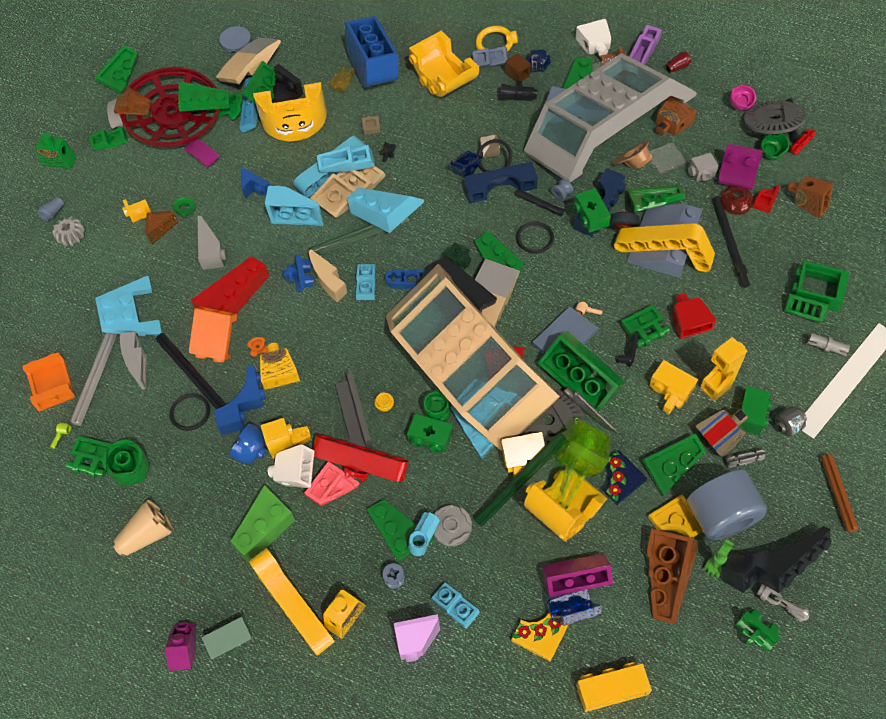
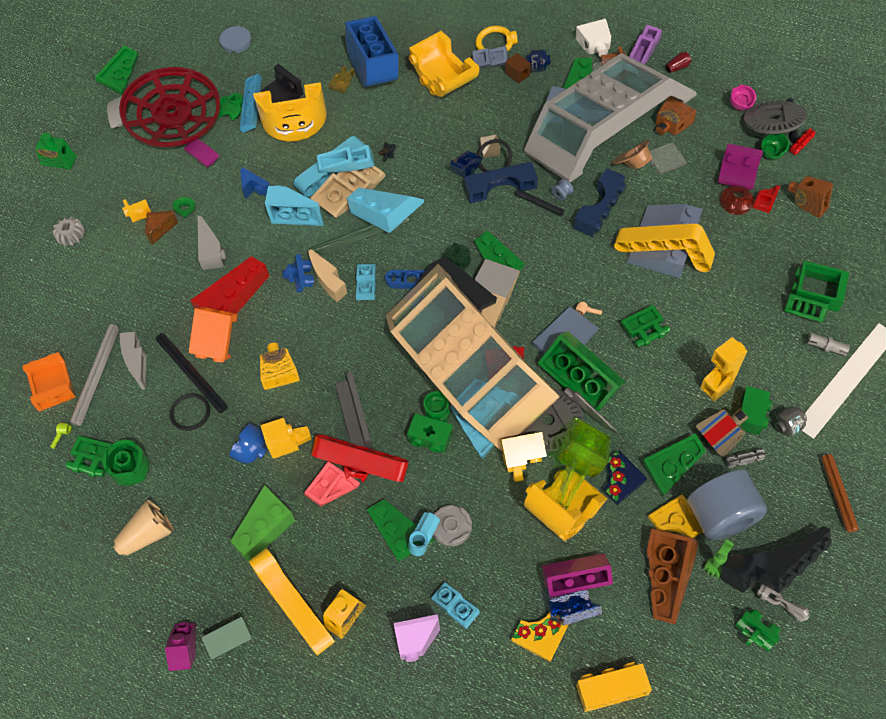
sand blue cone [37,197,64,221] -> none
green slope [89,126,128,150] -> none
medium azure wing [95,276,162,337] -> none
clear orange slope [114,88,151,115] -> none
green wing [178,81,230,111] -> none
blue arch [214,365,266,435] -> none
tan slope [216,38,281,84] -> none
green wing [242,61,275,104] -> none
orange plate [247,337,268,357] -> none
white torso [267,444,314,488] -> none
dark tan tile [362,116,381,135] -> none
yellow plate [375,392,394,412] -> none
sand blue wheel [383,563,405,589] -> none
dark green axle [474,433,567,526] -> none
black piece [500,81,538,101] -> none
black tyre [516,221,554,253] -> none
green brick [573,188,611,233] -> none
black wheel [608,212,640,230] -> none
black bar [618,331,638,367] -> none
green wing [628,185,685,213] -> none
yellow hinge [649,360,698,415] -> none
red torso [672,293,716,340] -> none
light grey brick [688,153,718,182] -> none
black bar [713,196,750,288] -> none

